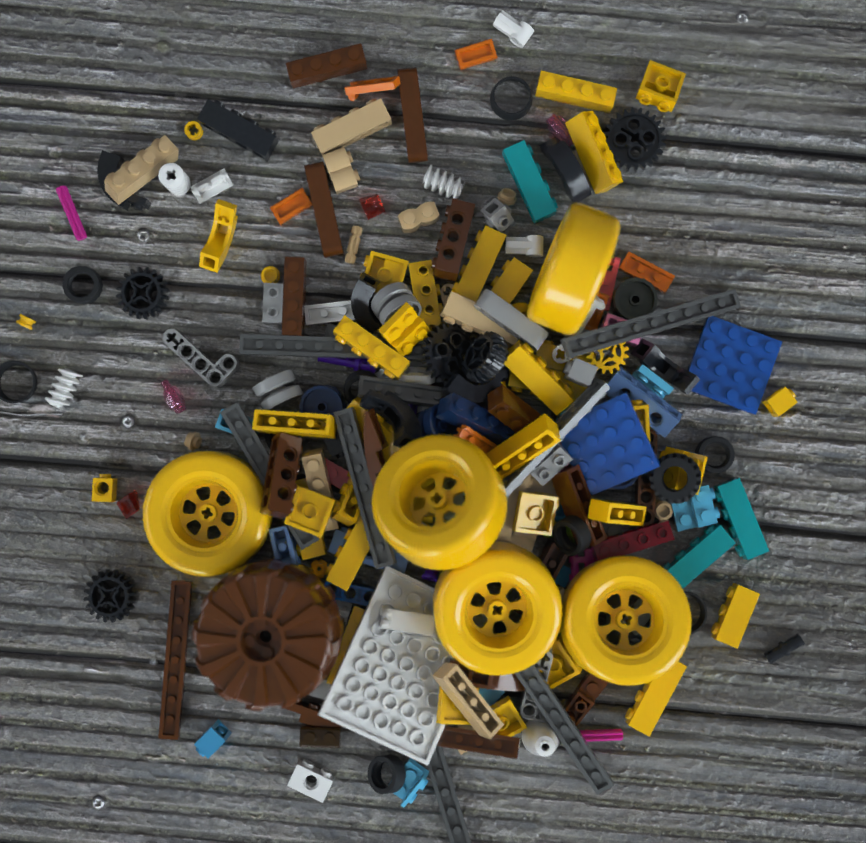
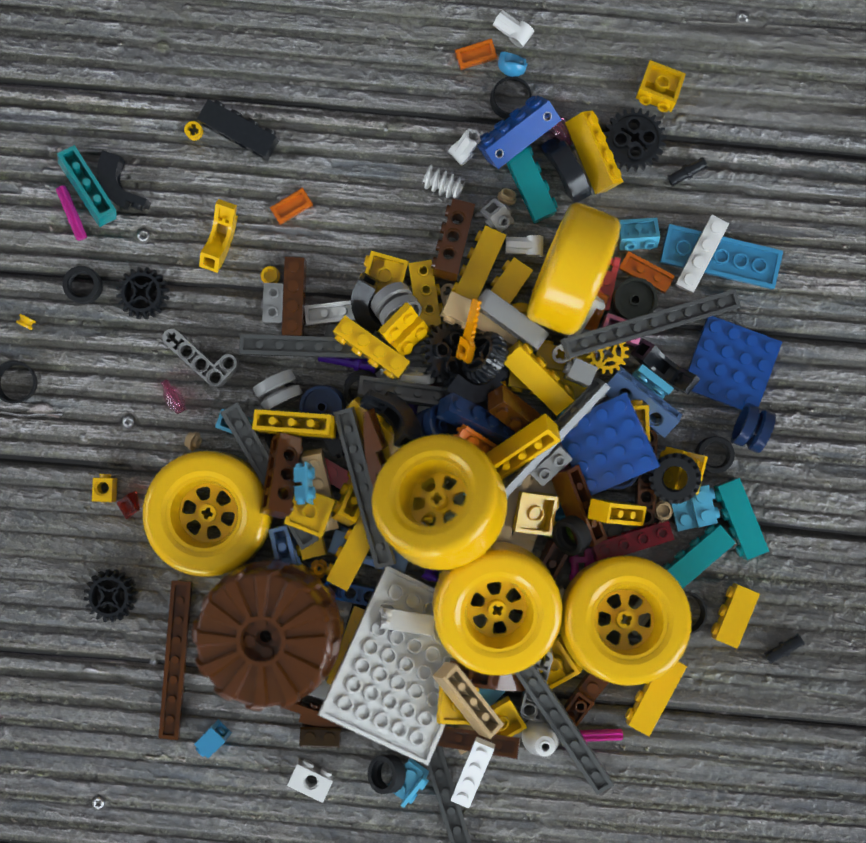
white piece [45,368,83,411] -> none
tan brick [104,135,178,205] -> none
white piece [158,163,191,196] -> none
white hinge [190,168,233,204] -> none
reddish brown brick [286,43,367,89] -> none
reddish brown beam [304,161,344,258] -> none
tan brick [311,98,392,157] -> none
tan brick [322,147,360,194] -> none
orange hinge [344,76,401,101] -> none
tan axle [345,226,362,264] -> none
clear red slope [359,194,386,220] -> none
reddish brown beam [397,67,428,163] -> none
tan brick [398,202,439,233] -> none
yellow brick [535,70,617,114] -> none
dark azure slope [555,565,571,588] -> none
yellow brick [762,387,798,417] -> none
none -> teal brick [57,145,117,227]
none -> medium azure hinge [293,462,316,505]
none -> white piece [448,128,481,166]
none -> white plate [450,737,496,808]
none -> light orange piece [456,298,481,364]
none -> blue piece [477,95,561,169]
none -> dark azure hair [498,51,527,77]
none -> medium azure bracket [619,218,660,251]
none -> dark azure plate [659,224,783,290]
none -> black pin [667,157,708,187]
none -> white plate [675,215,729,294]
none -> dark blue wheel [731,403,776,453]

